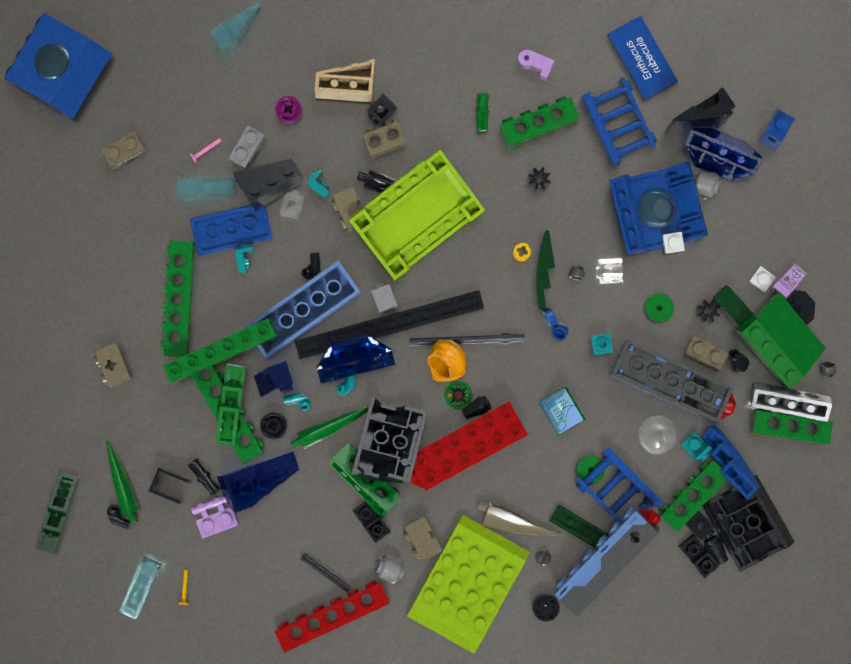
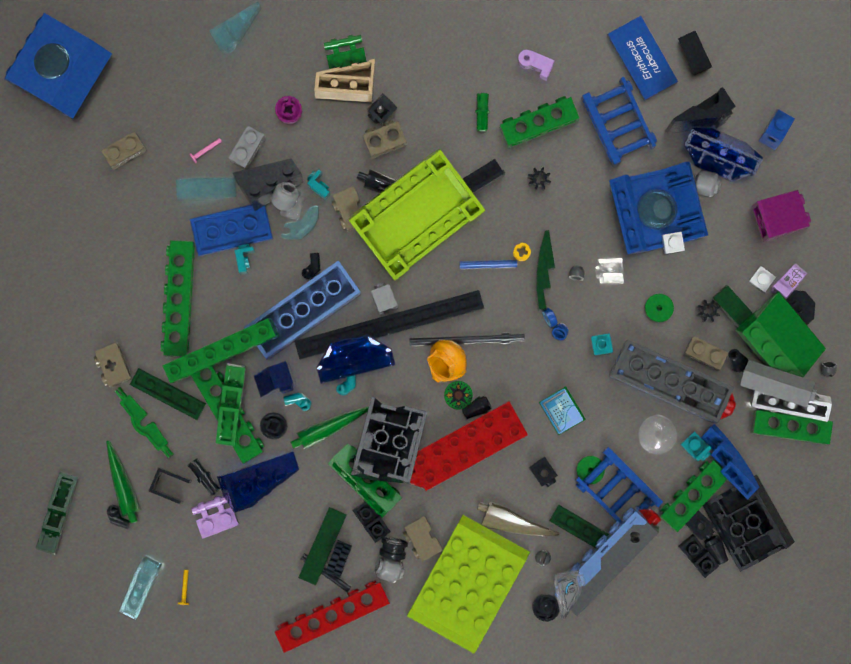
none -> green piece [114,387,174,459]
none -> dark green tile [129,368,206,421]
none -> light grey head [271,182,299,211]
none -> clear light blue piece [281,206,319,240]
none -> dark green tile [298,507,347,586]
none -> green plate [324,35,367,69]
none -> black wheel [326,540,352,578]
none -> black wheel [379,537,408,560]
none -> blue bar [460,260,517,269]
none -> black panel [463,159,505,194]
none -> black brick [528,457,558,488]
none -> clear slope [554,570,586,619]
none -> black slope [678,31,712,75]
none -> light grey brick [740,360,817,407]
none -> magenta slope [752,190,811,242]

